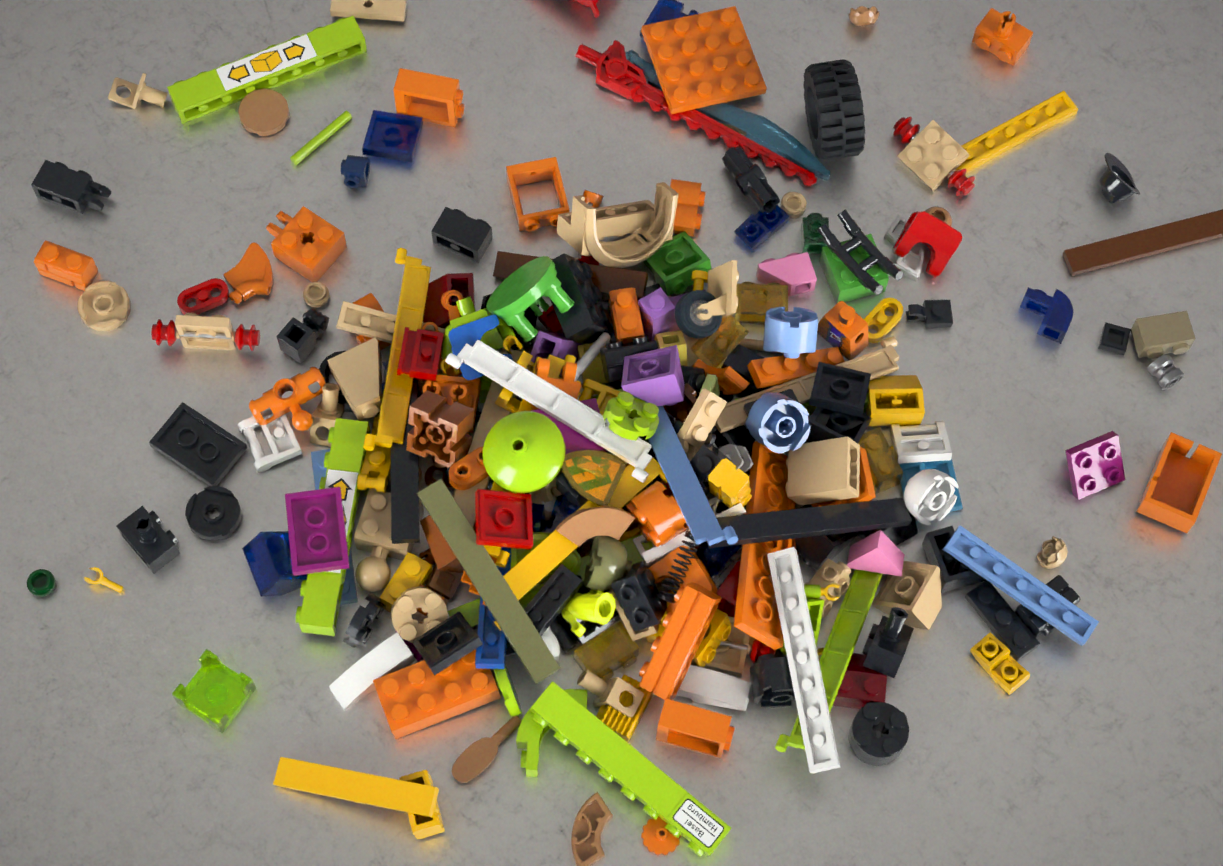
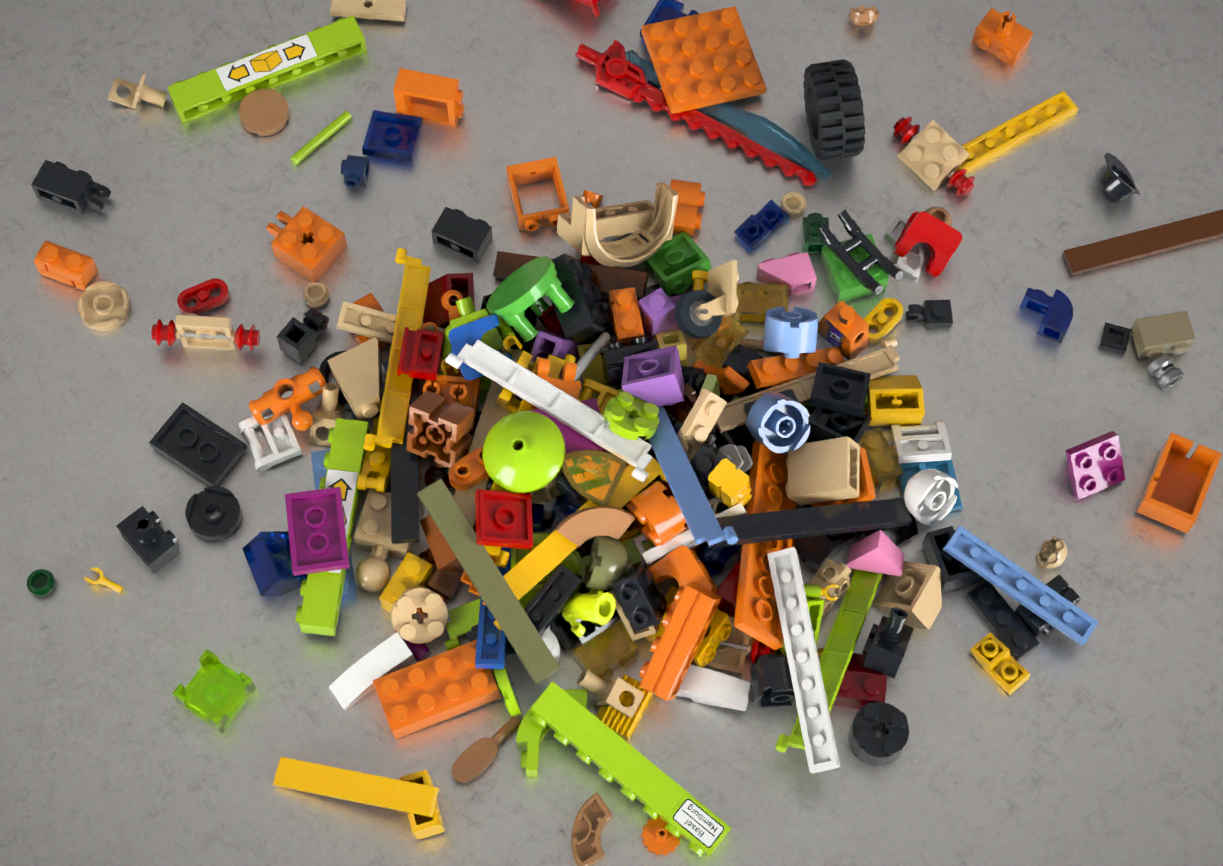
orange arm [223,242,273,304] -> none
black plate [343,593,386,647] -> none
black plate [412,611,483,675] -> none
orange window [656,698,735,758] -> none
black piece [658,531,700,603] -> none
black piece [722,147,780,213] -> none

